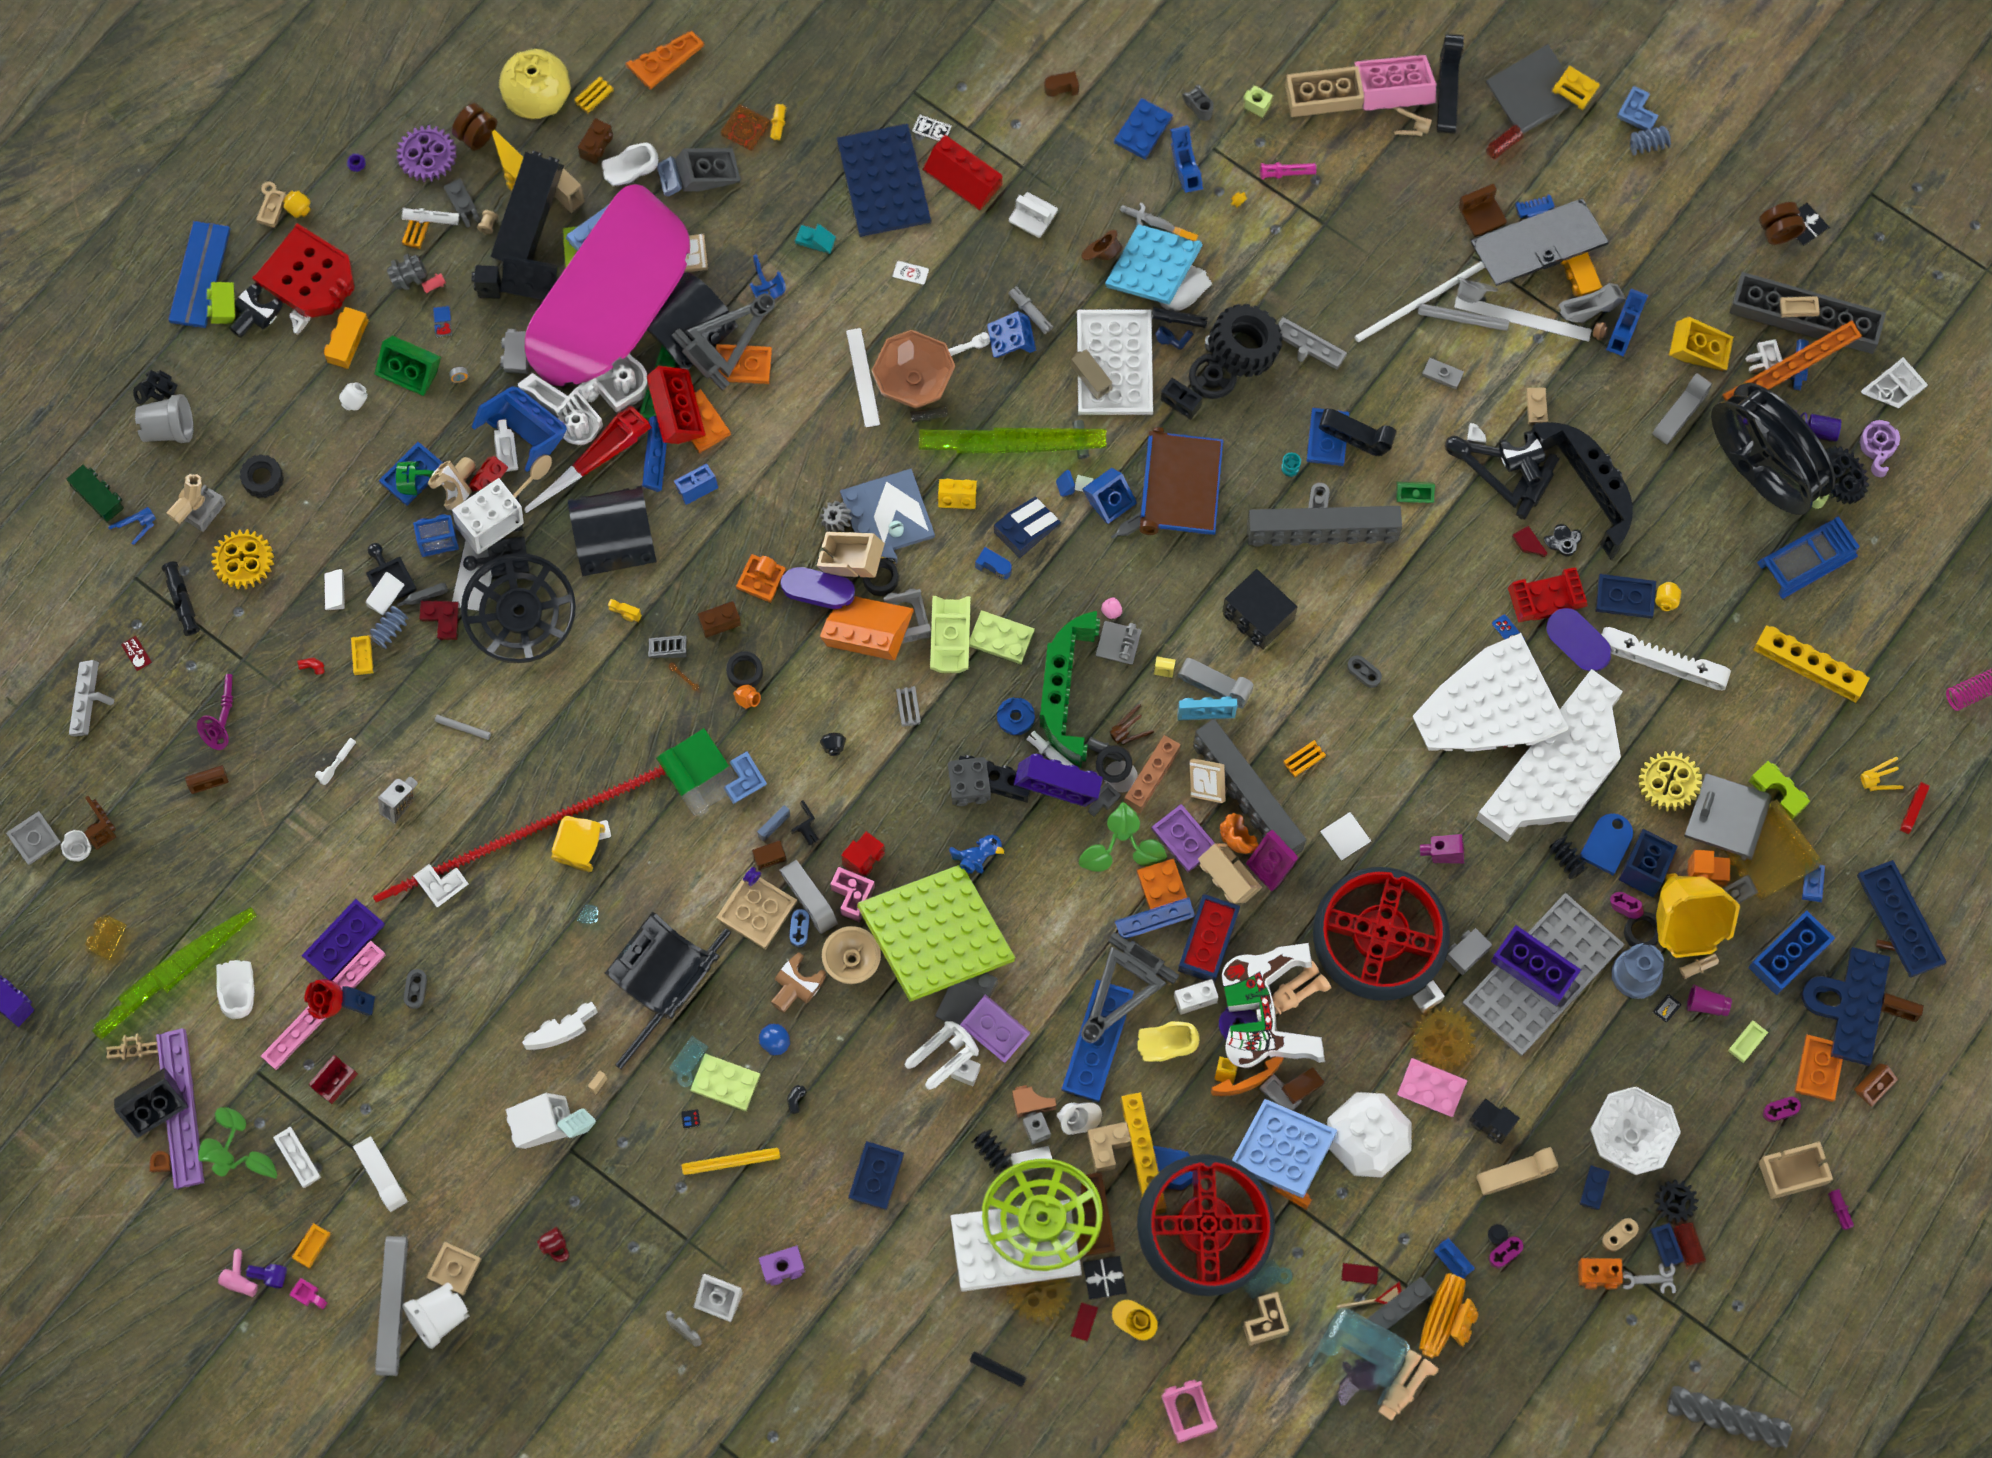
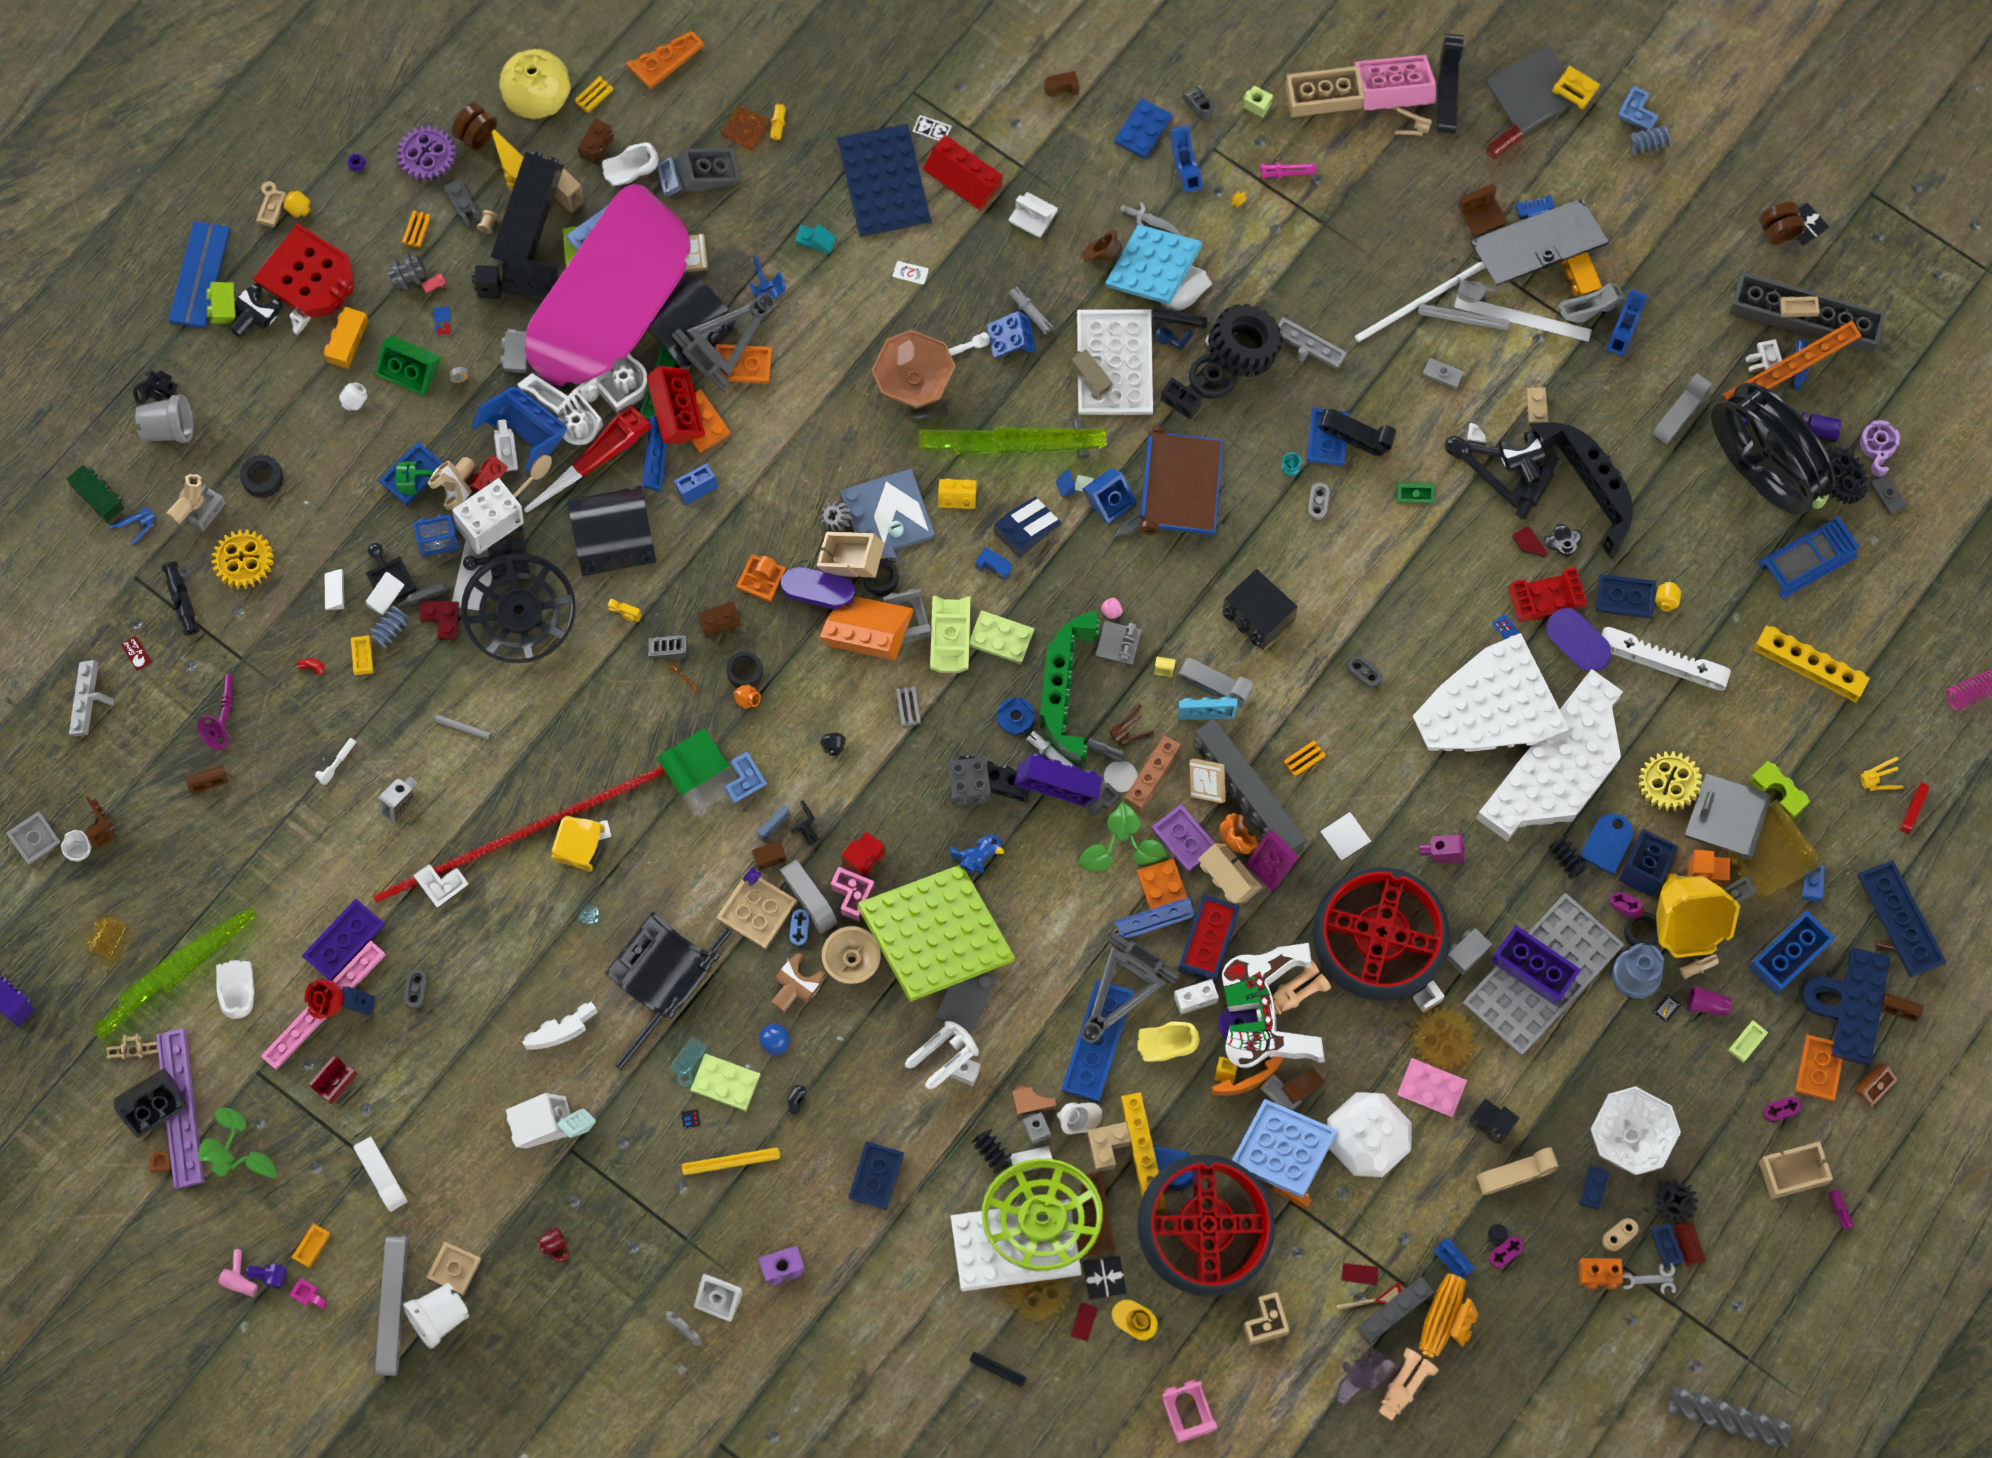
white plate [273,1127,321,1188] -> none
white pin [402,208,459,225] -> none
tan tile [588,1071,607,1095] -> none
white sticker [846,328,880,427] -> none
medium lavender plate [960,994,1031,1063] -> none
black tyre [1096,745,1132,783] -> none
light orange tile [1173,227,1198,241] -> none
clear light blue hinge [1242,1259,1293,1300] -> none
dark grey brick [1247,506,1402,547] -> none
clear light blue windscreen [1308,1308,1409,1406] -> none
medium nougat plate [1593,322,1608,341] -> none
yellow slope [1669,317,1734,371] -> none
white slope [1861,357,1928,408] -> none
none -> dark grey plate [1870,474,1907,515]

